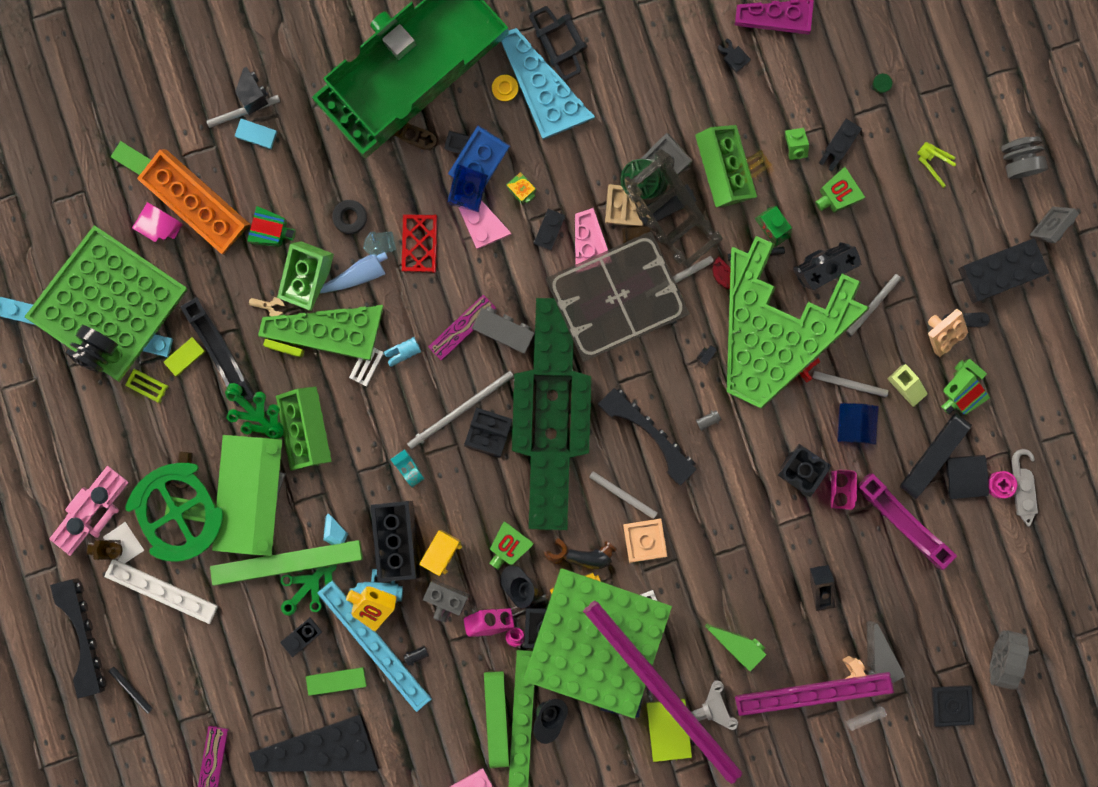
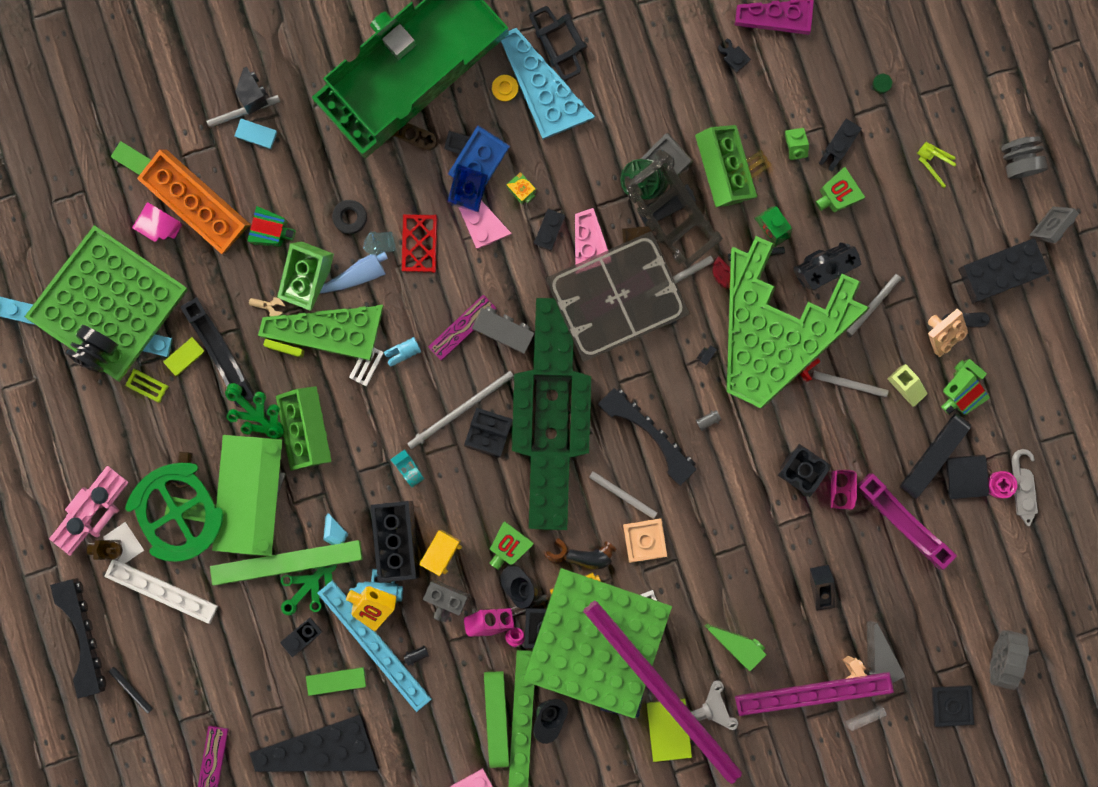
tan wing [605,184,642,227] -> none
clear blue slope [837,403,879,445] -> none

